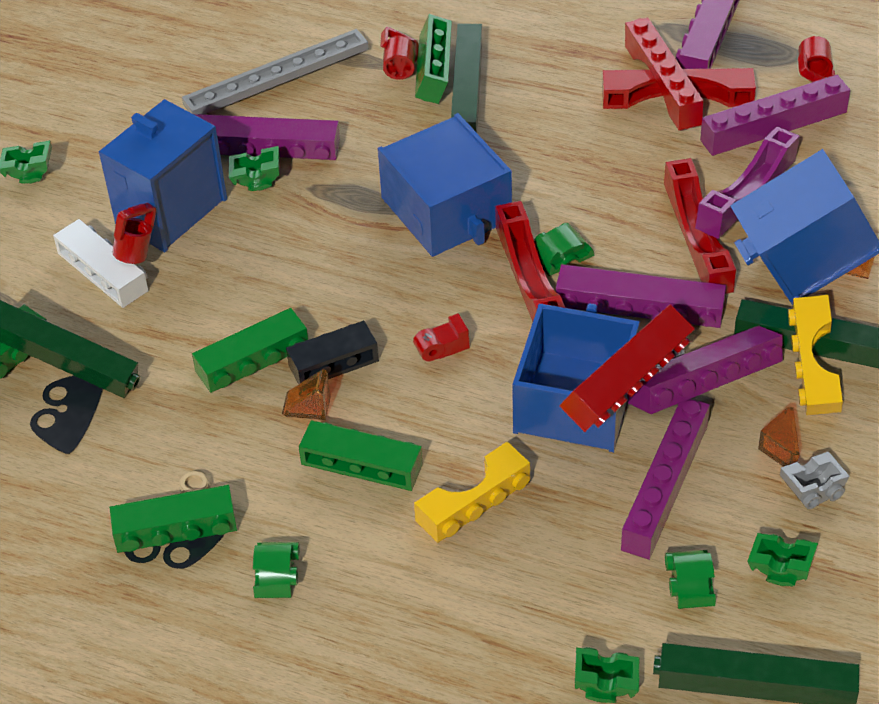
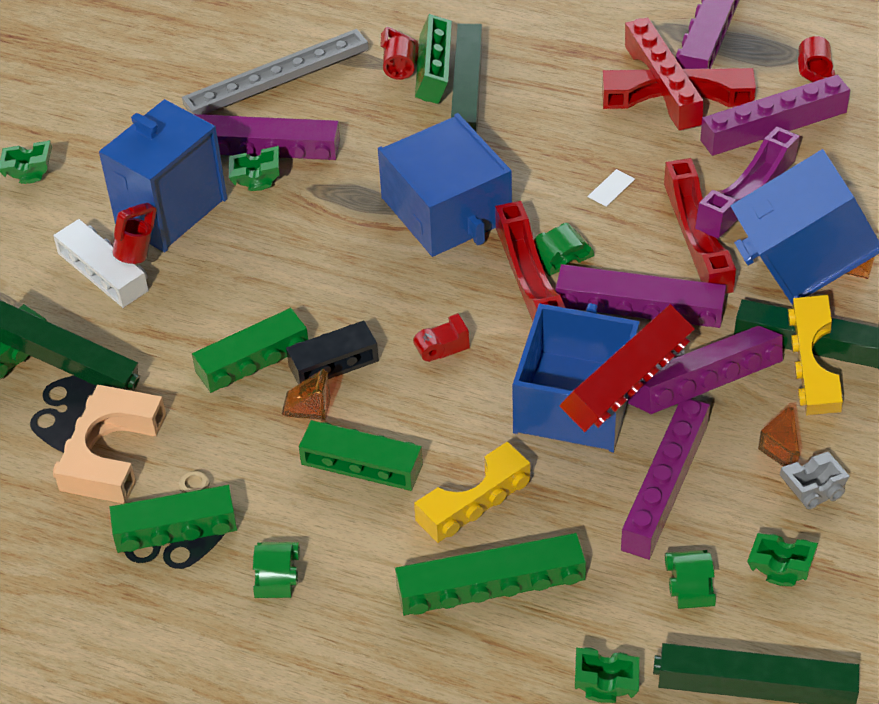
none -> light nougat arch [53,385,166,504]
none -> green brick [395,533,586,616]
none -> white sticker [587,169,635,207]

